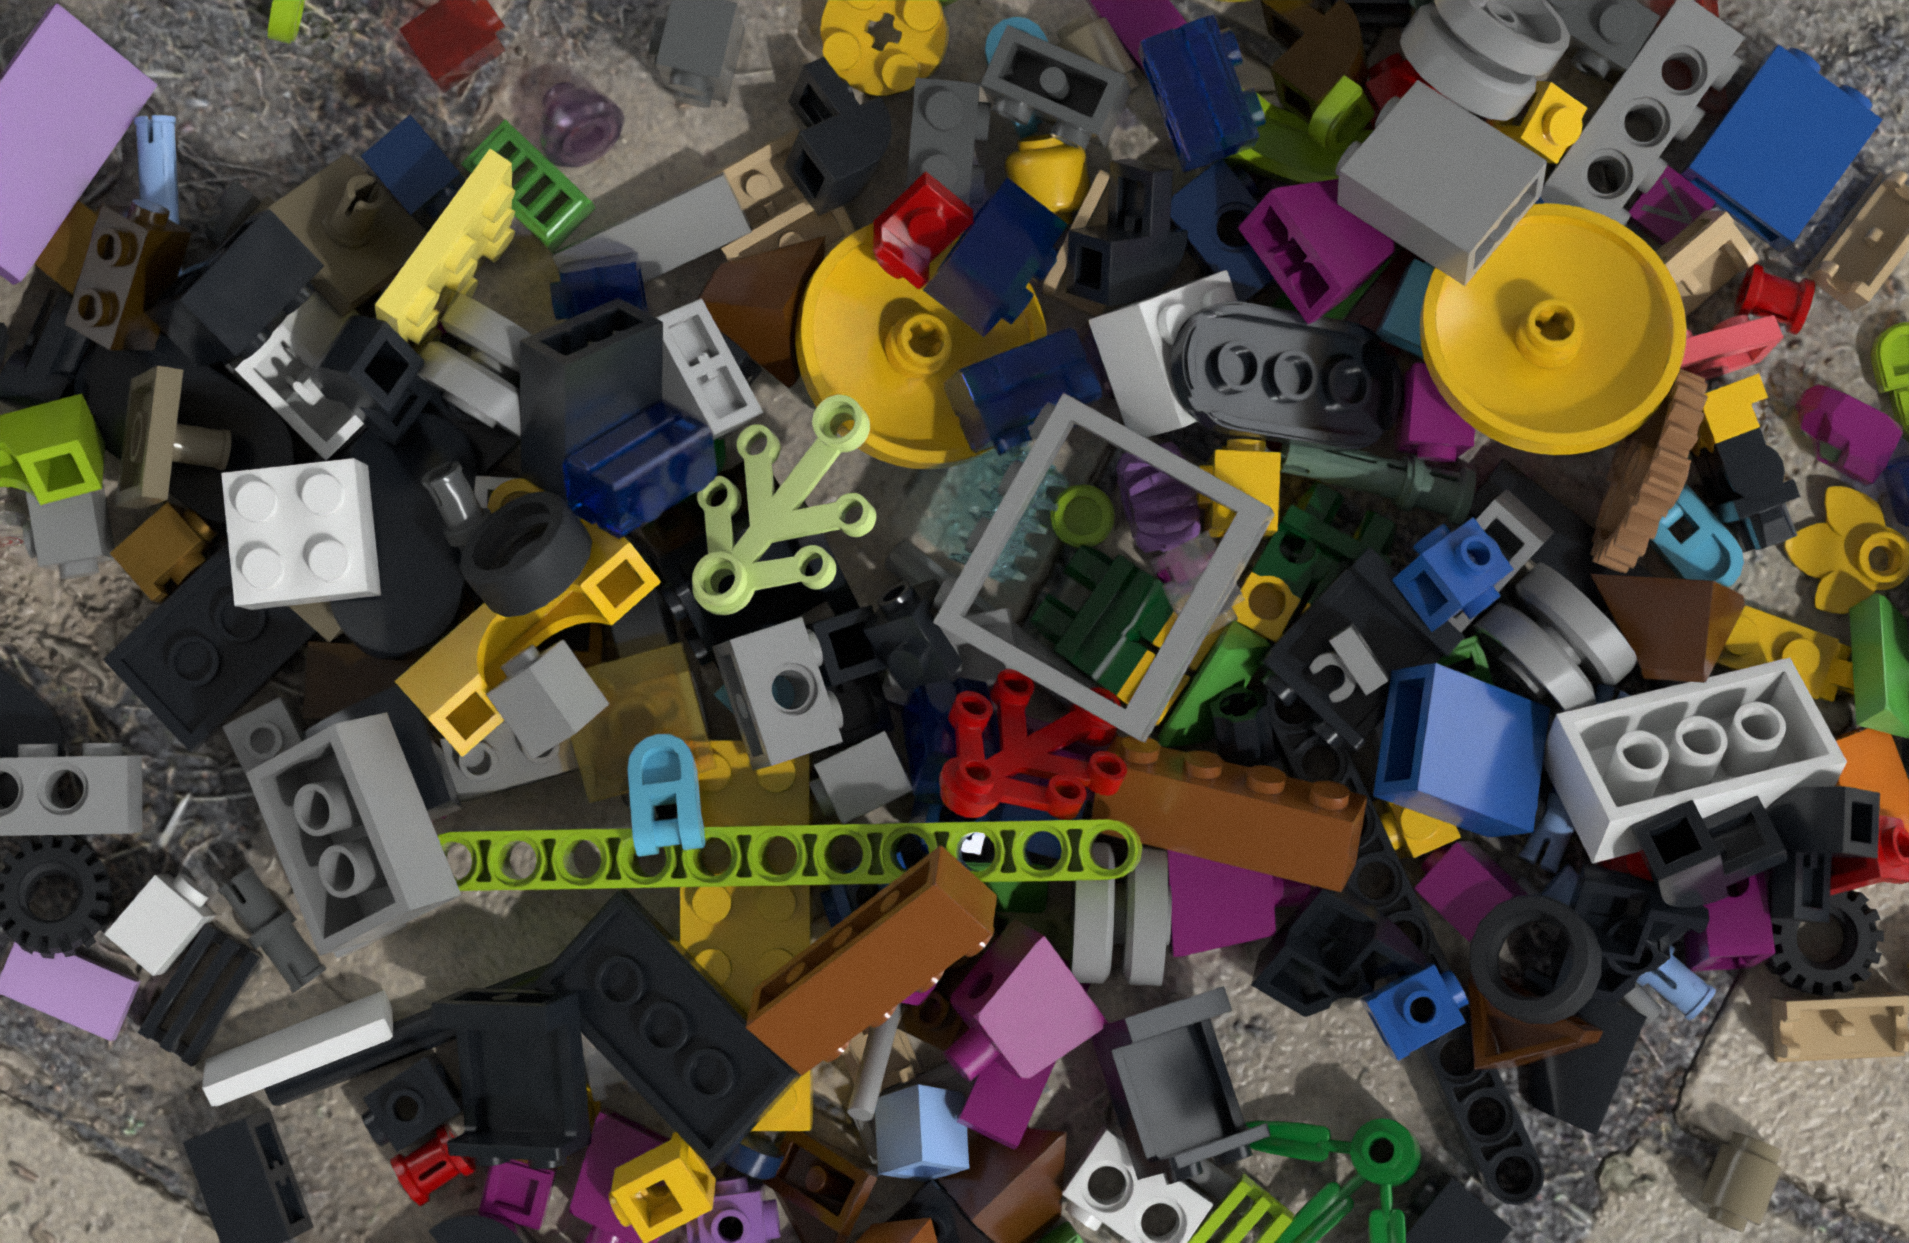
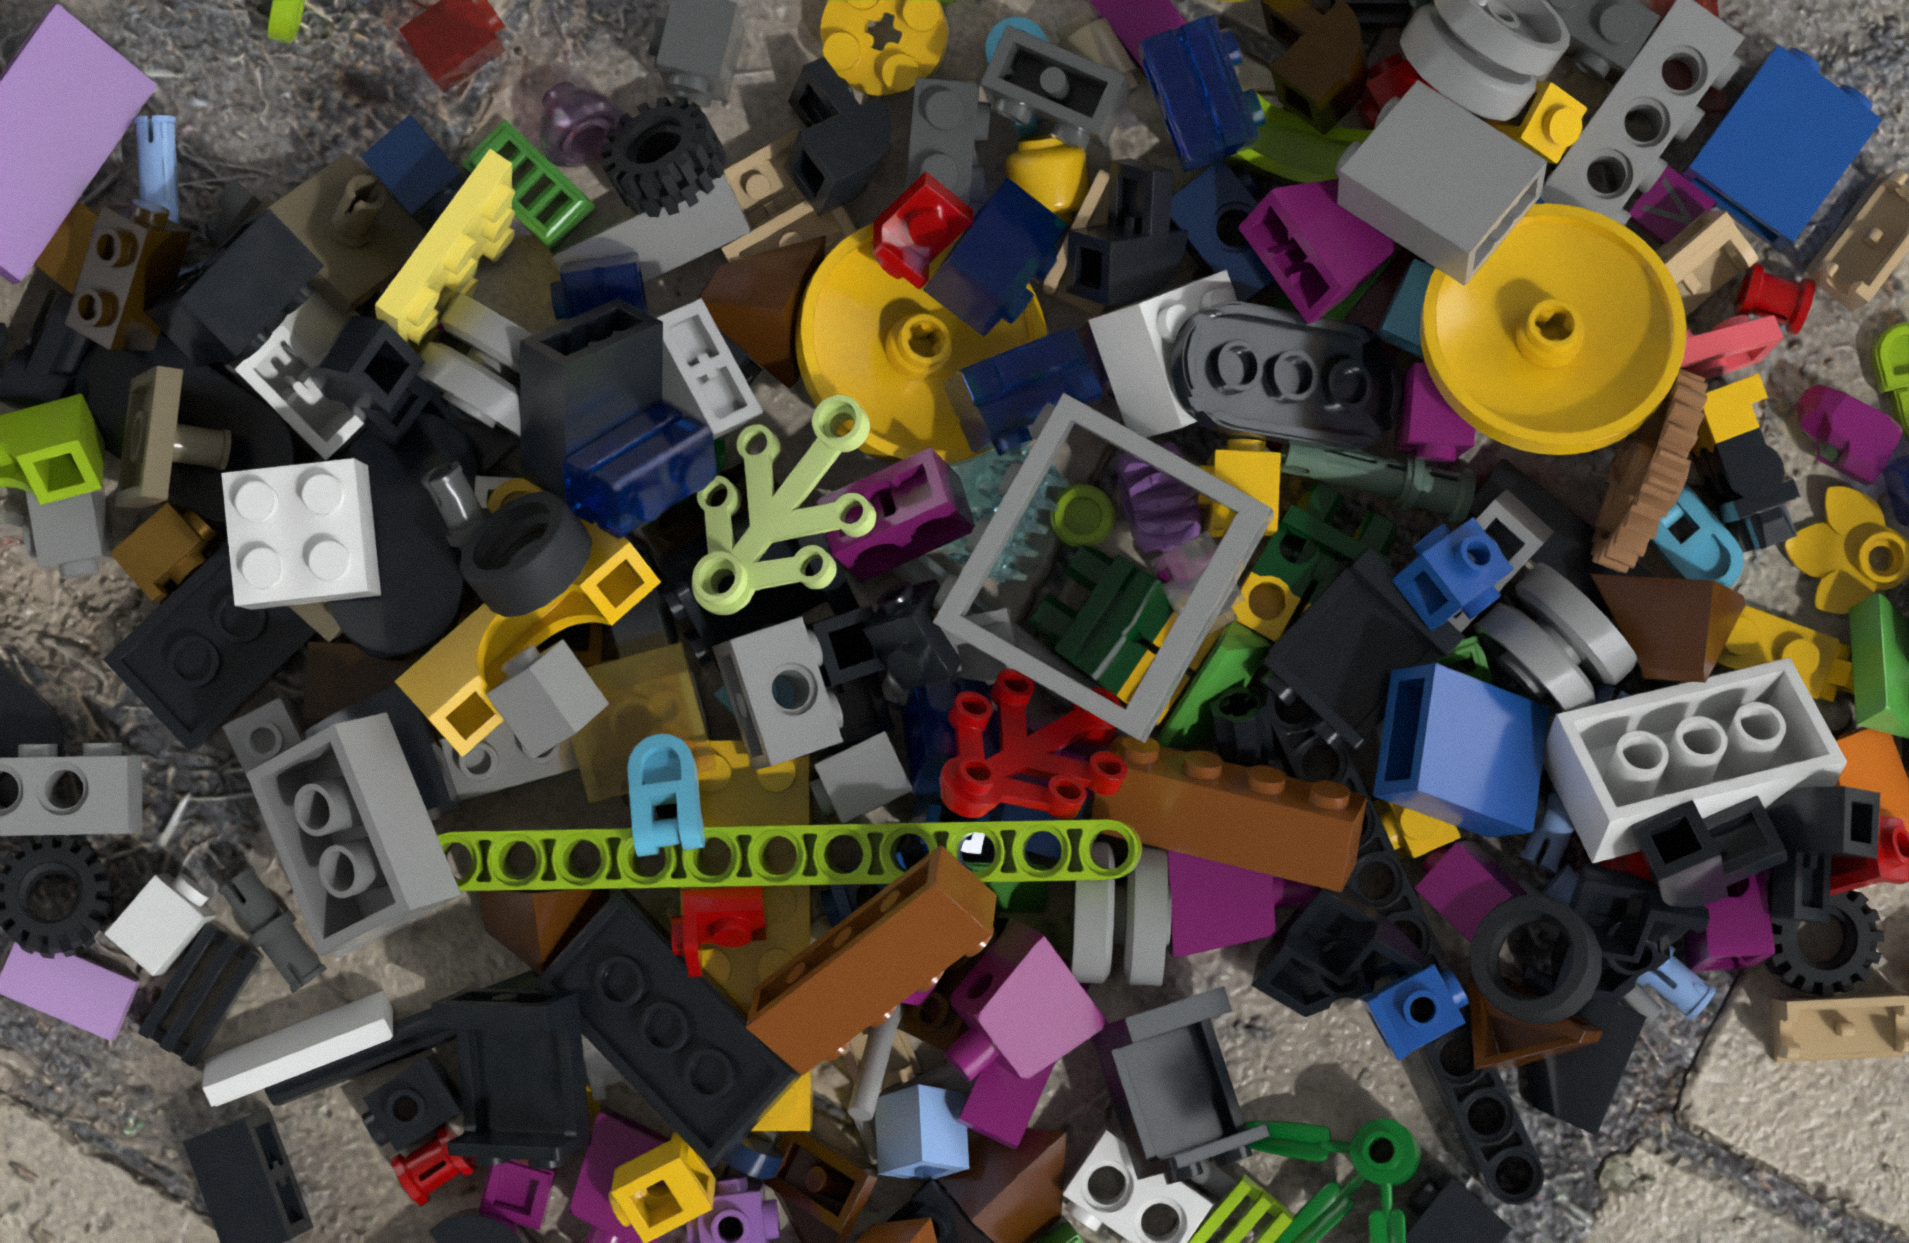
lime tile [1308,75,1375,152] -> none
light grey tile [1309,622,1389,702] -> none
dark tan brick [1699,1131,1782,1233] -> none
none -> reddish brown slope [479,888,610,975]
none -> black tyre [600,97,726,217]
none -> red bracket [671,886,767,977]
none -> magenta brick [816,447,975,582]

